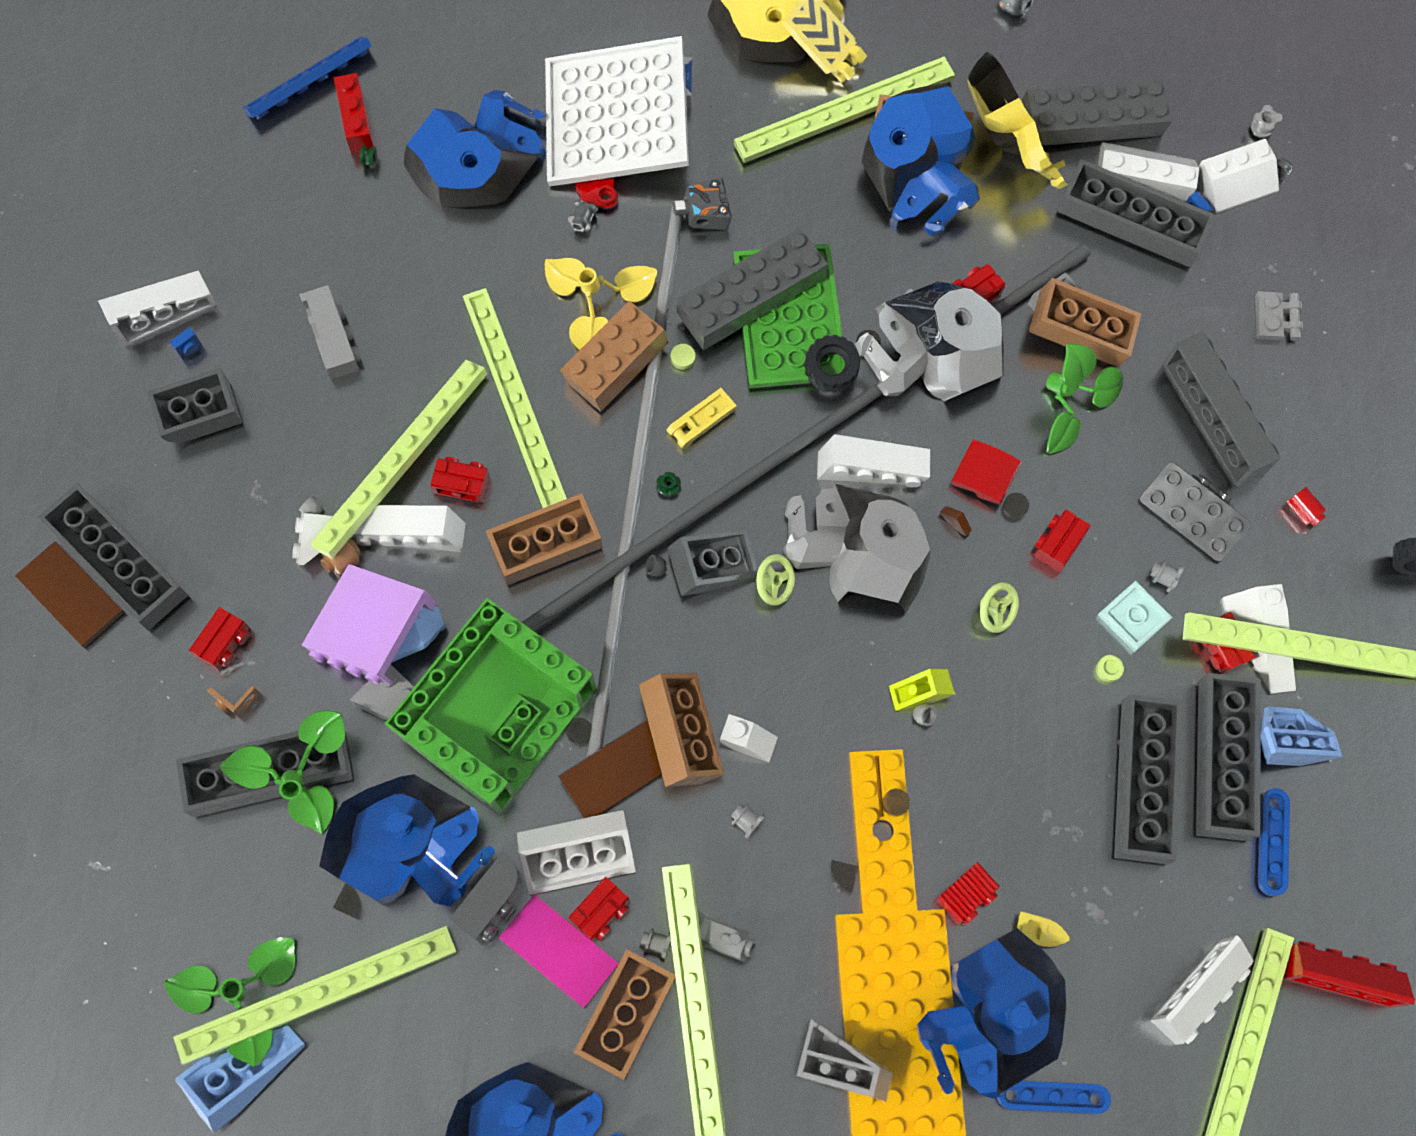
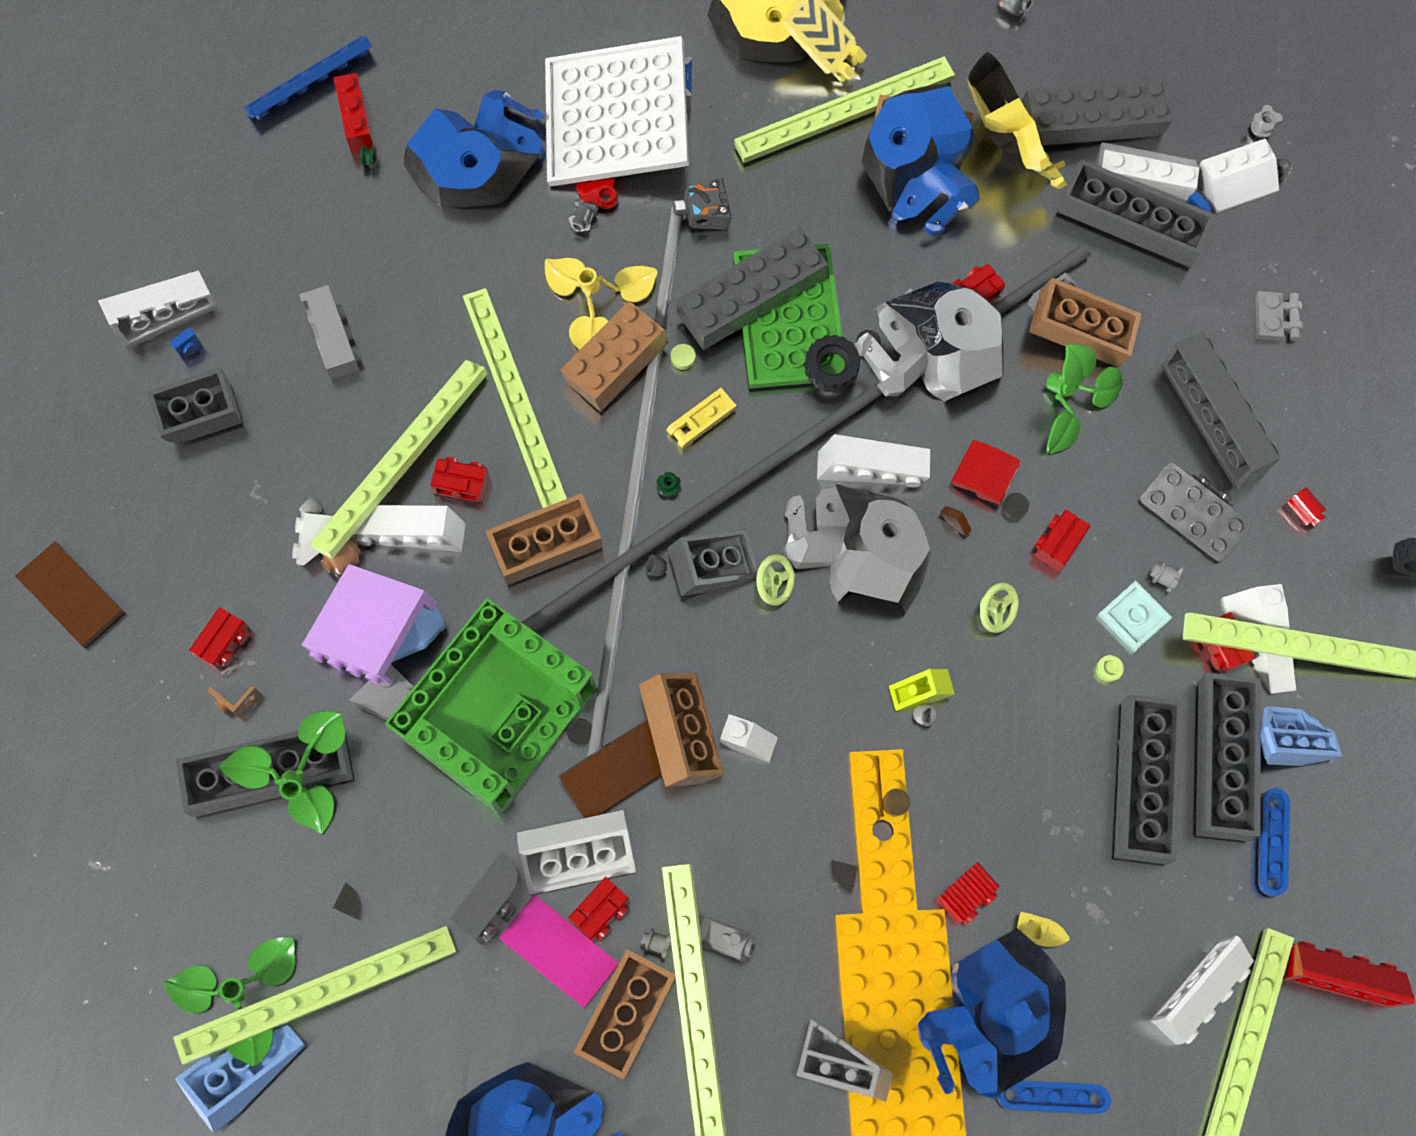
dark grey brick [37,483,188,631] -> none
blue piece [319,774,495,907] -> none
light grey brick [731,803,766,839] -> none

